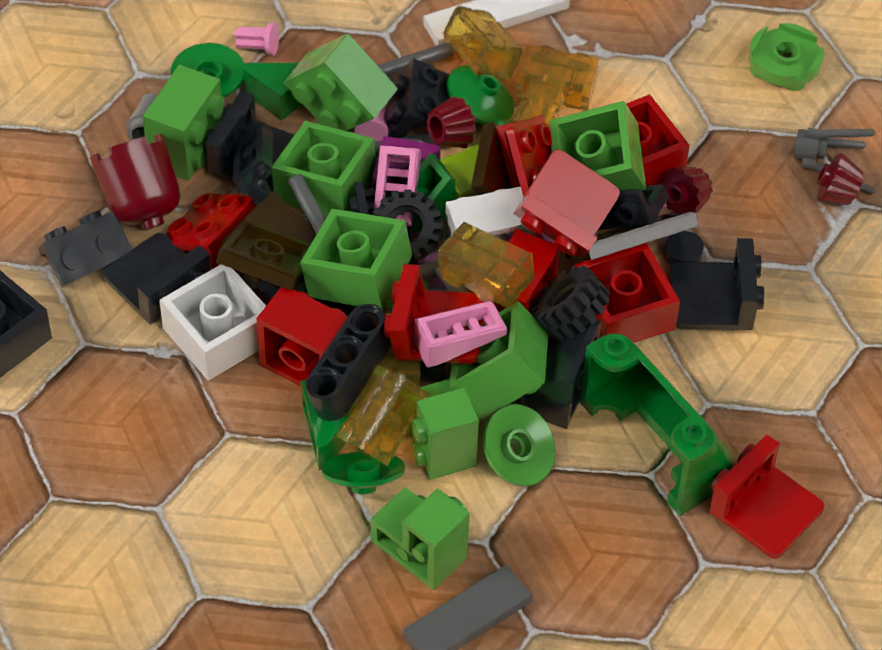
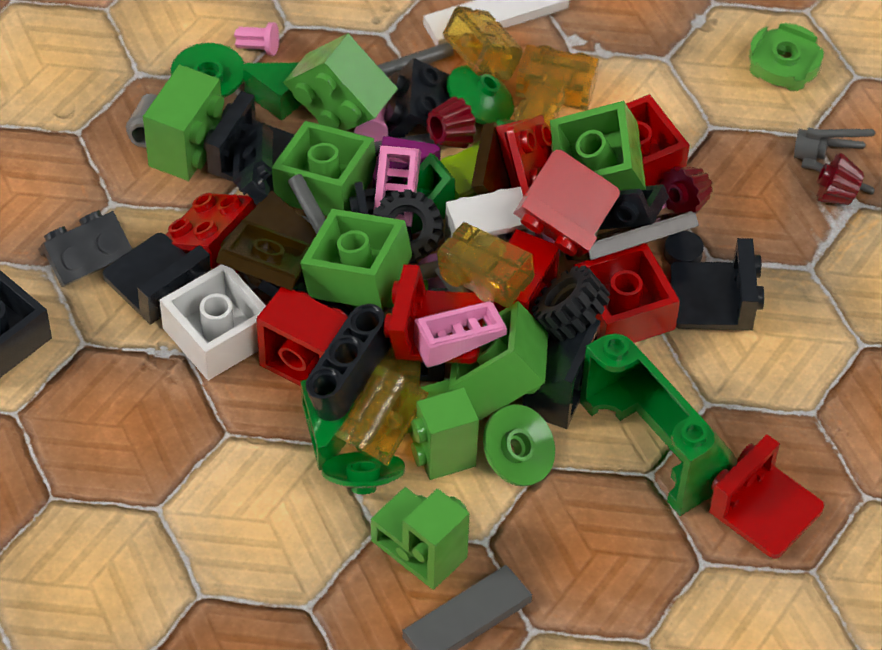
dark red cylinder [90,133,181,231] -> none

